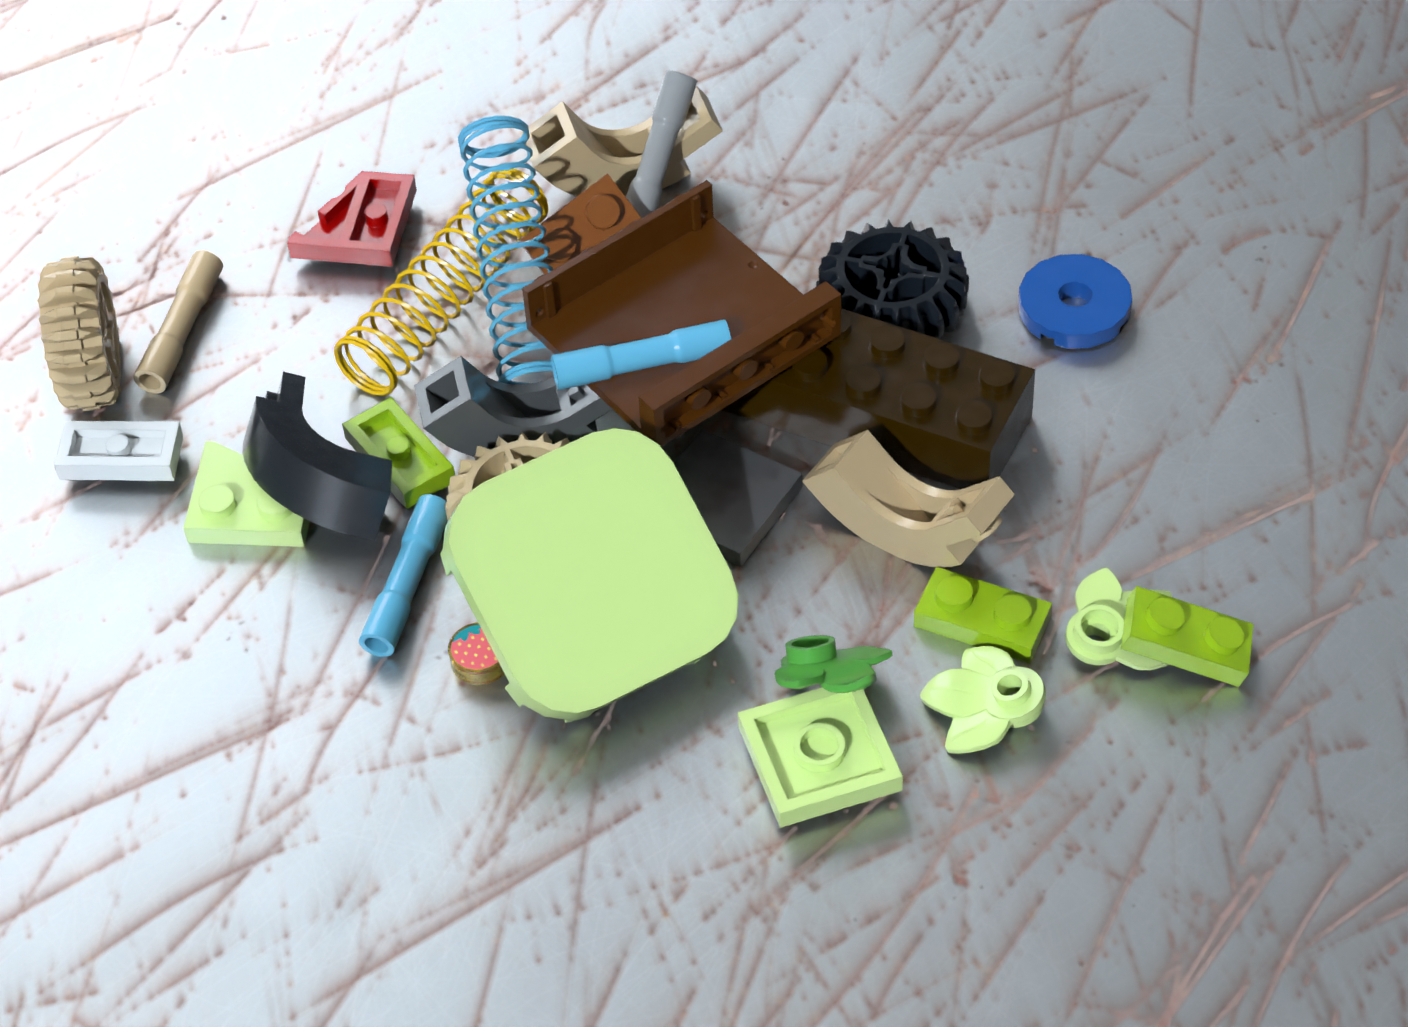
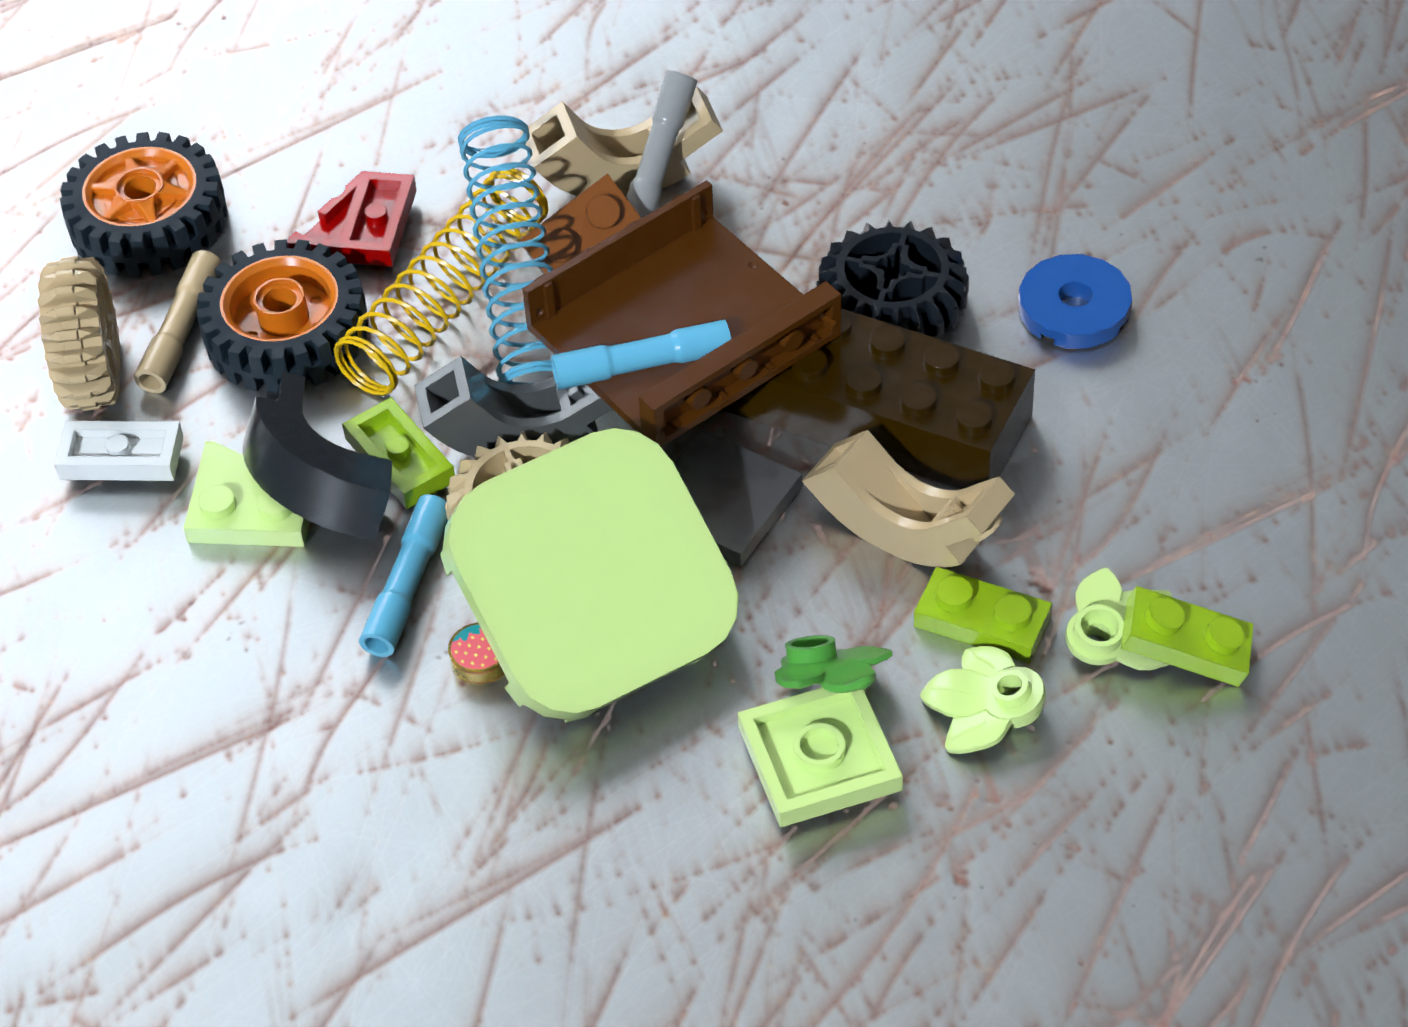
none -> black wheel [60,132,227,277]
none -> wheel [197,239,369,393]

